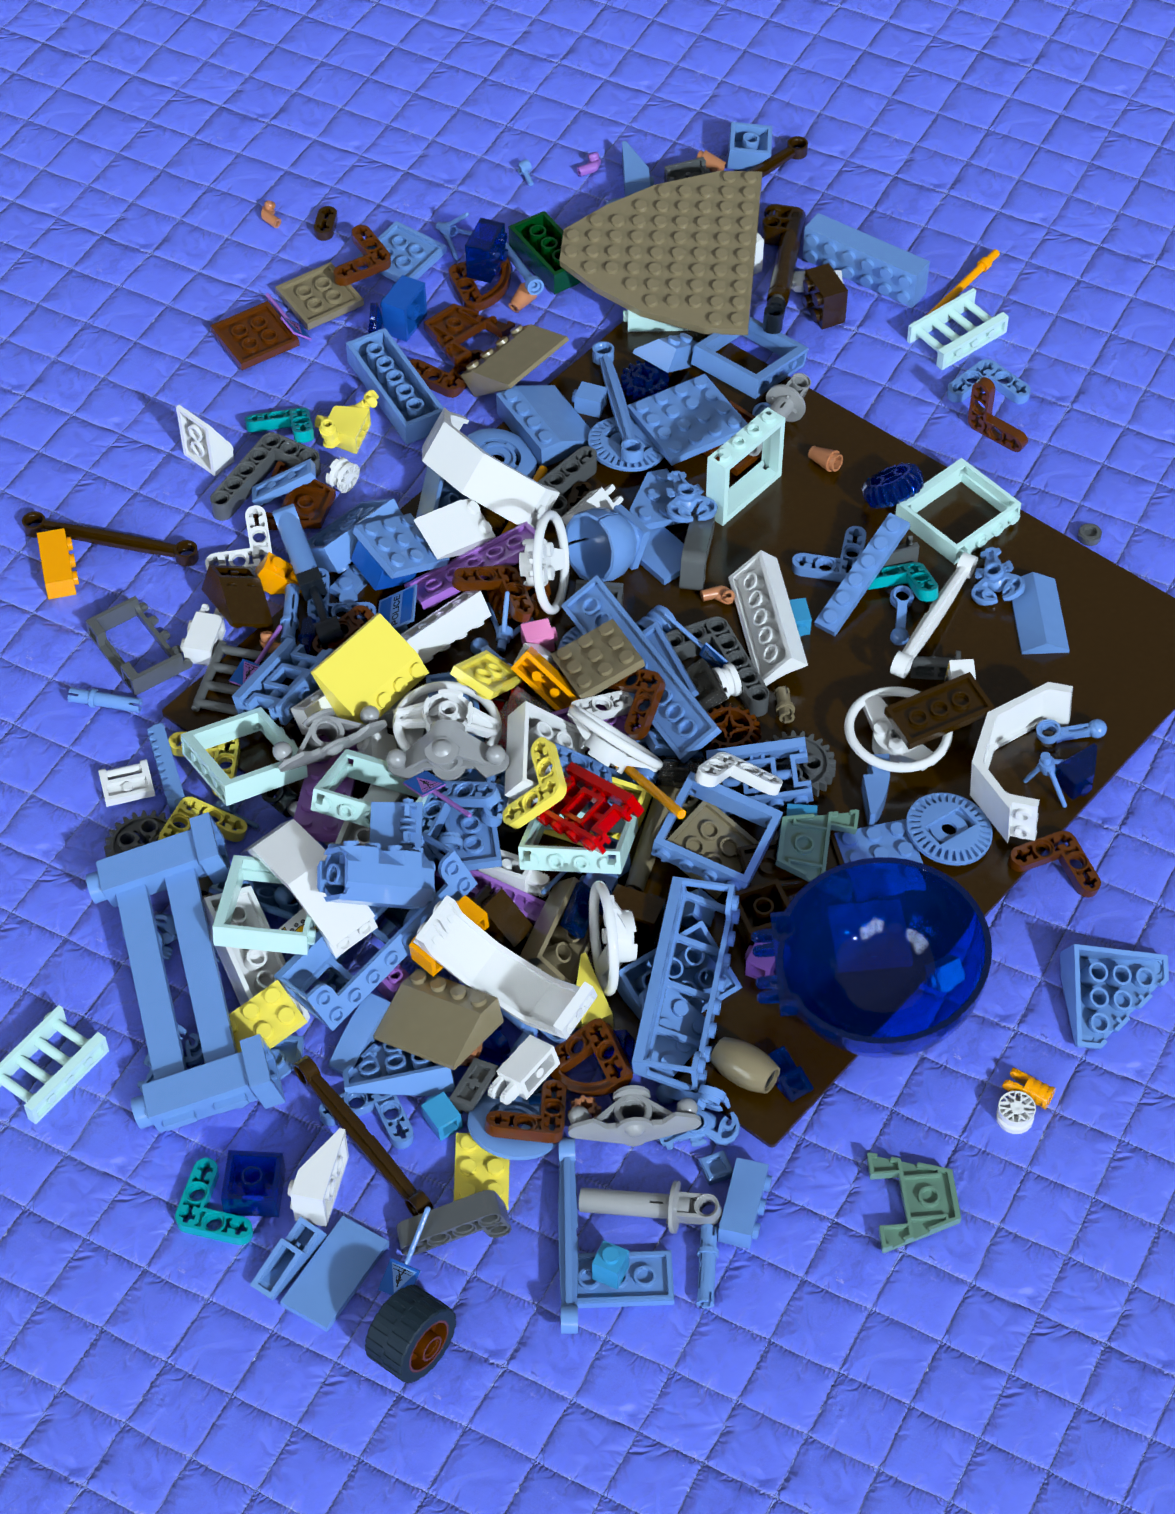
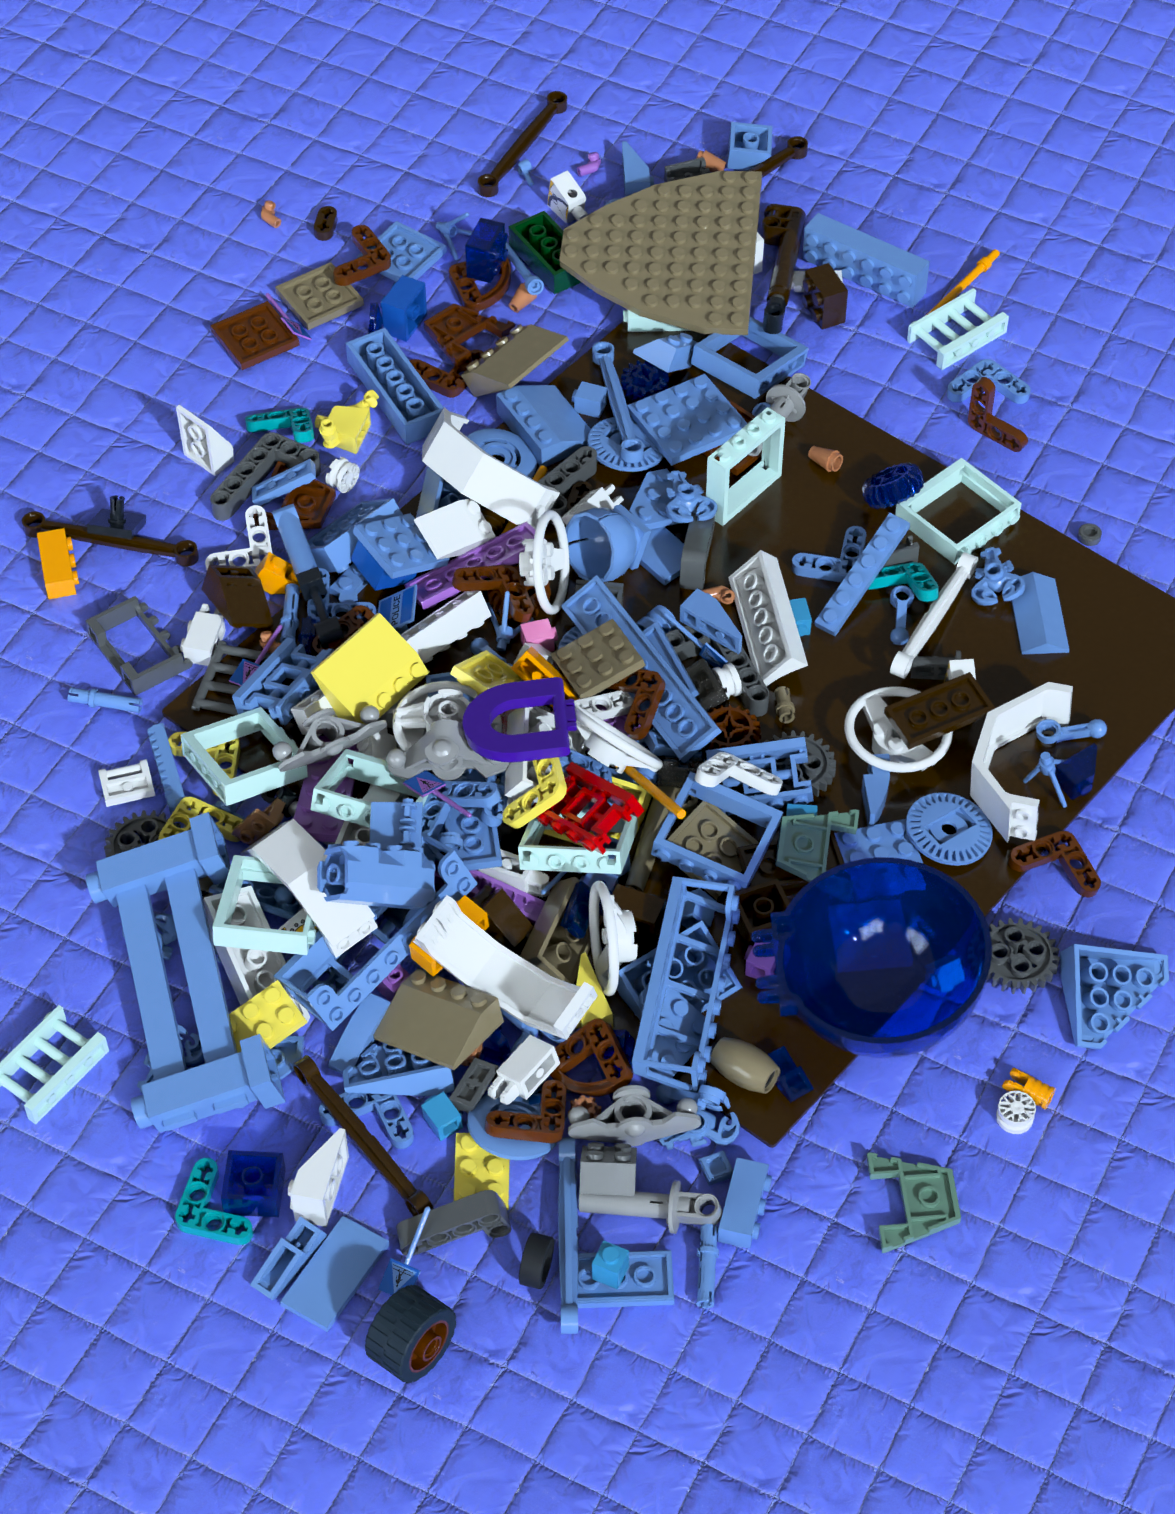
none -> black tile [87,495,146,539]
none -> medium nougat bracket [232,798,286,846]
none -> dark purple piece [462,677,577,762]
none -> dark brown piece [478,91,567,197]
none -> black tyre [519,1233,554,1289]
none -> white torso [547,170,588,223]
none -> brick [579,1142,637,1196]
none -> medium blue slope [680,588,742,654]
none -> dark grey gear [974,918,1060,994]

